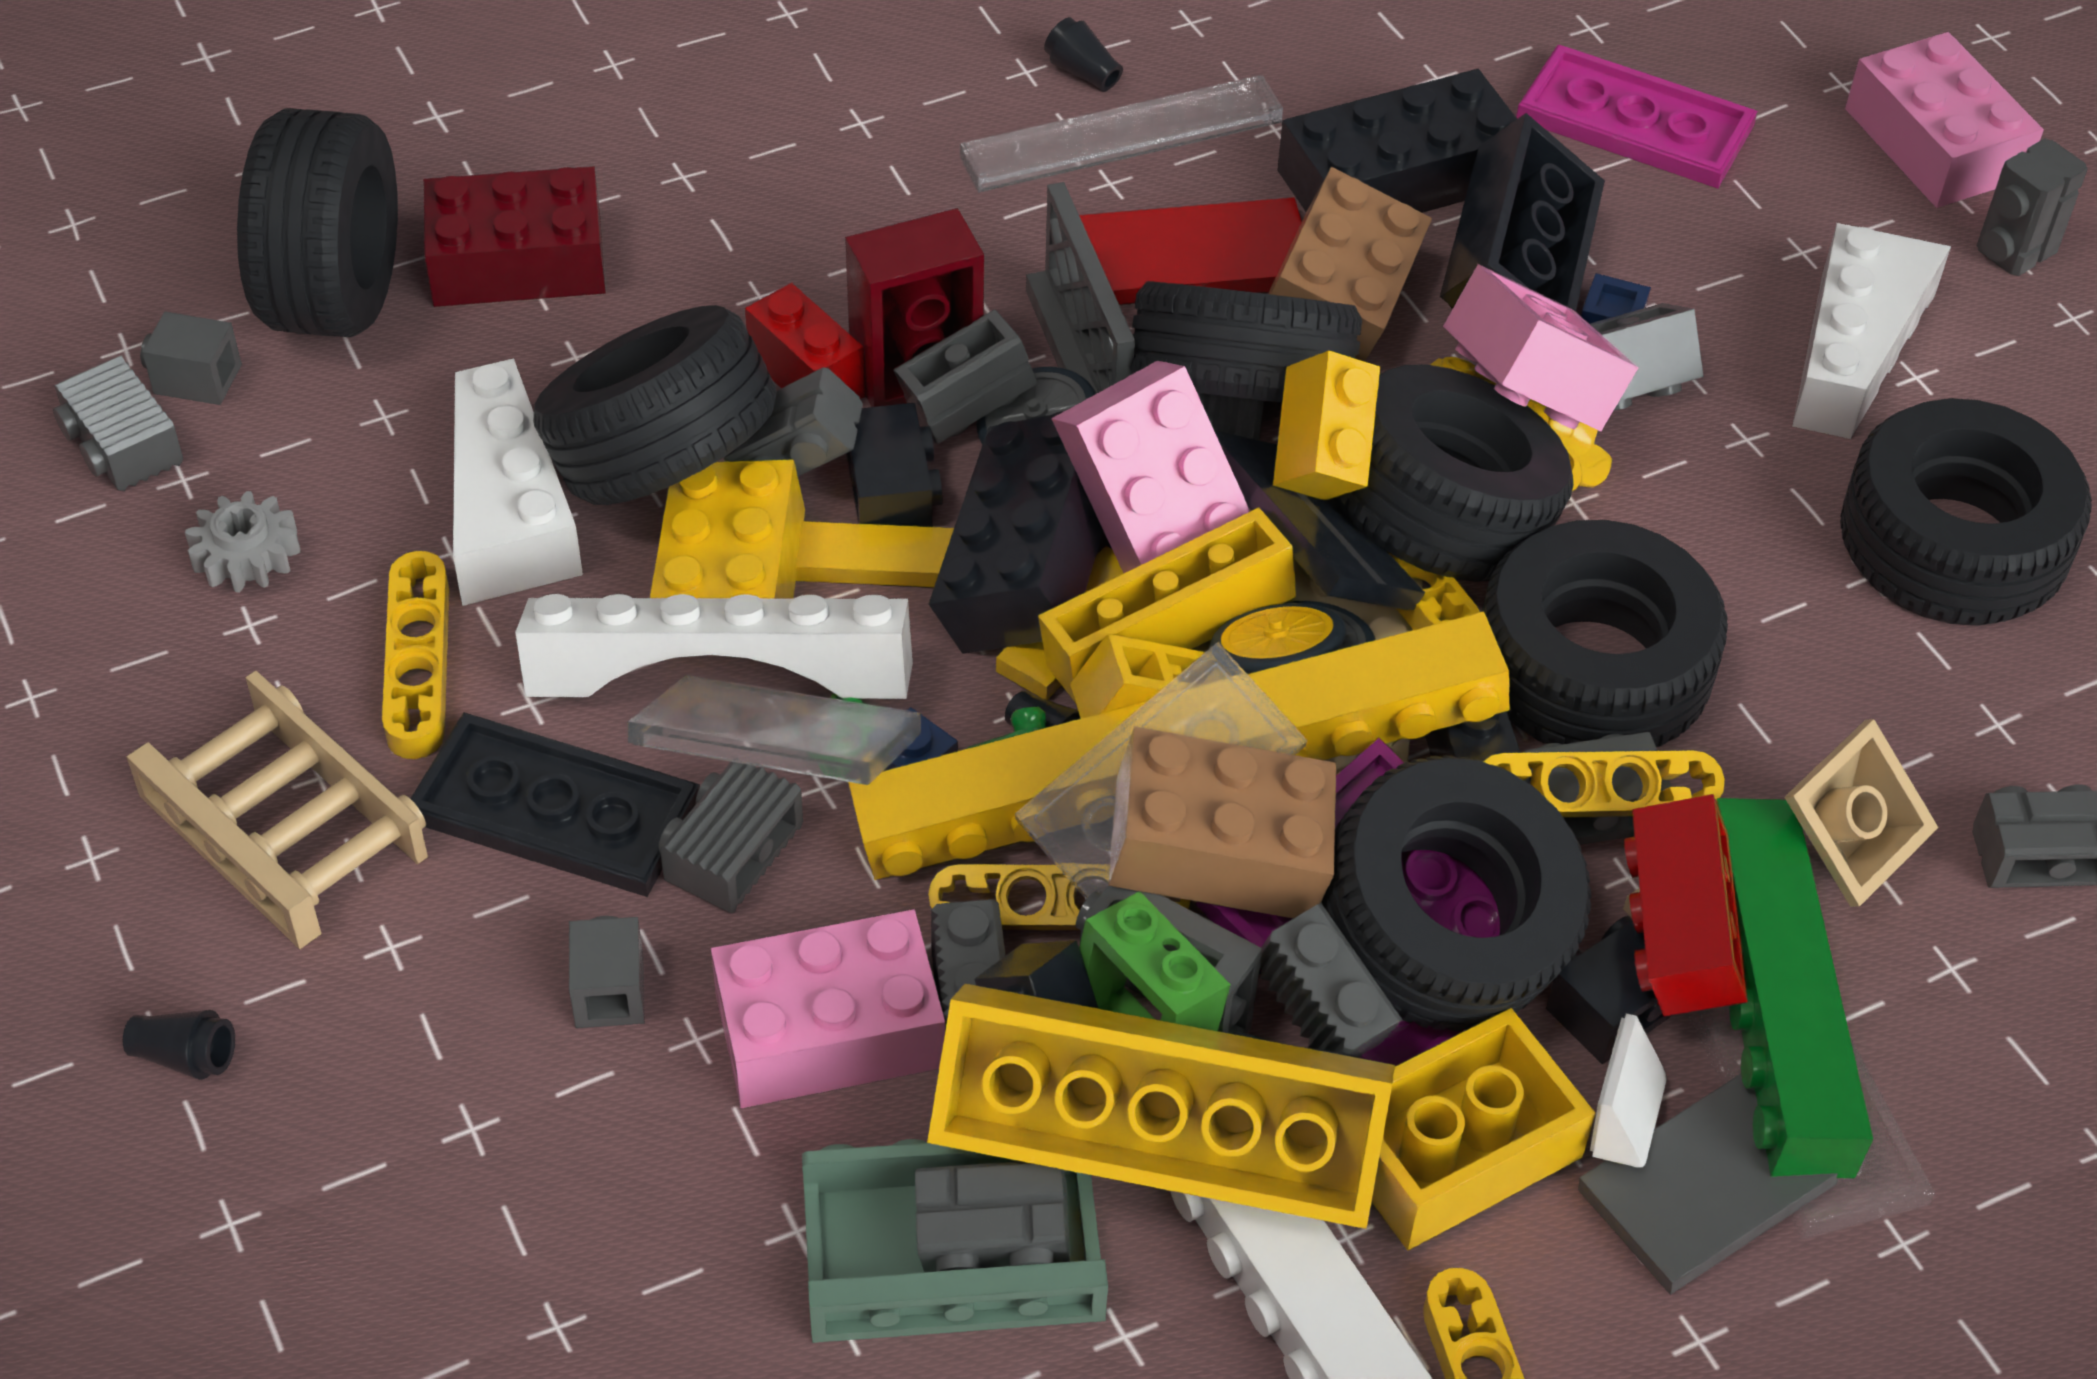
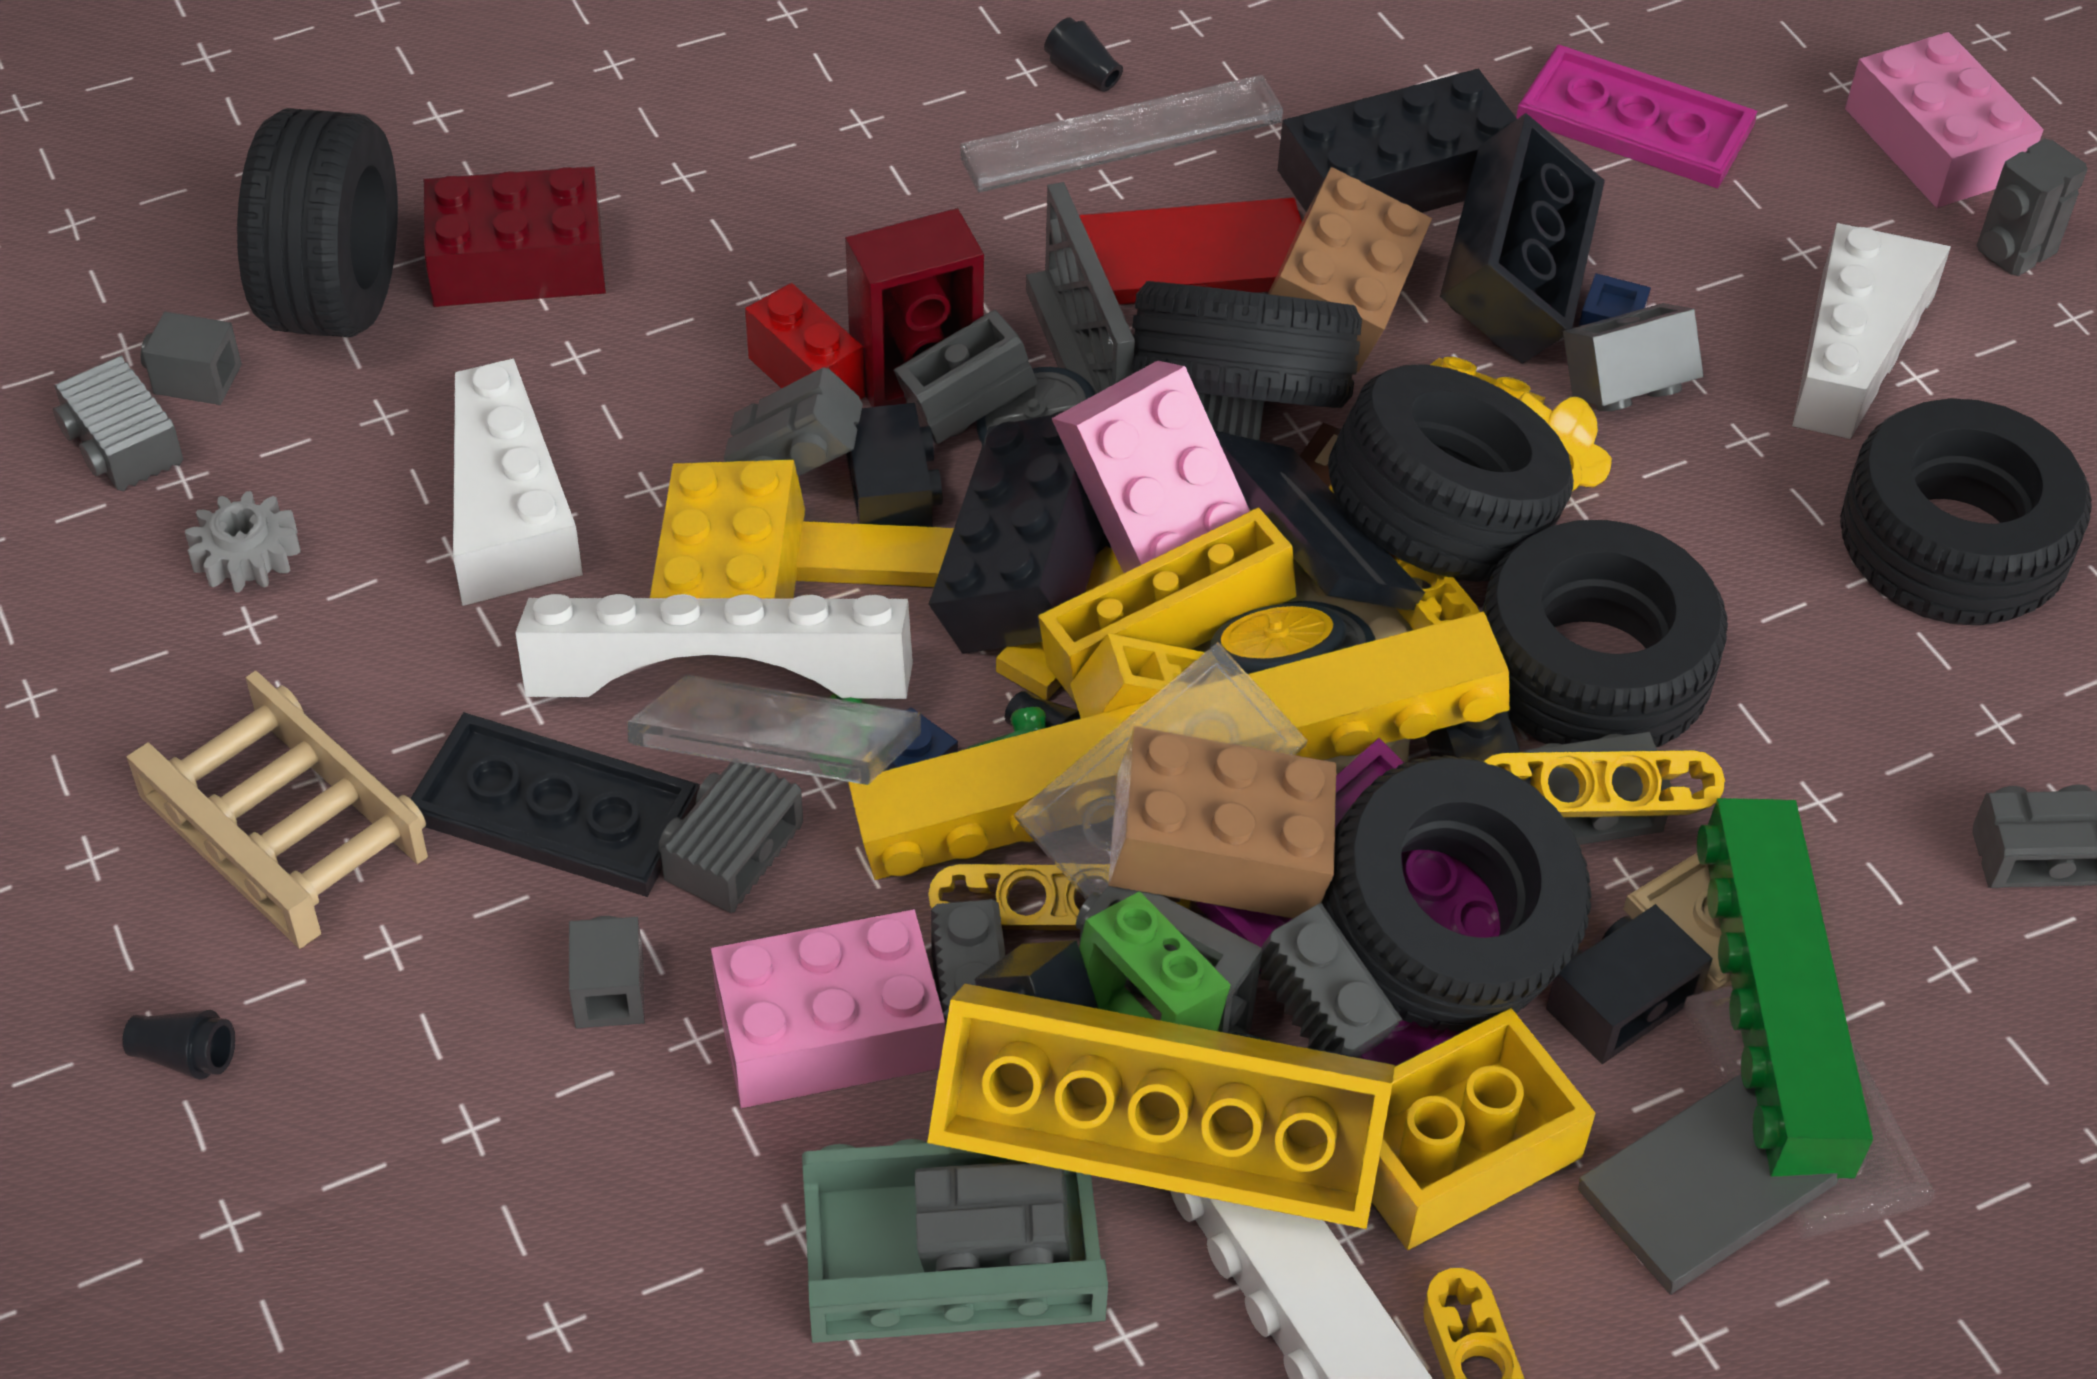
yellow beam [382,551,449,759] -> none
black tyre [533,305,776,505] -> none
yellow brick [1273,350,1380,500] -> none
bright pink brick [1443,264,1638,431] -> none
white slope [1590,1013,1667,1167] -> none
red brick [1624,794,1748,1016] -> none
tan slope [1784,719,1939,907] -> none

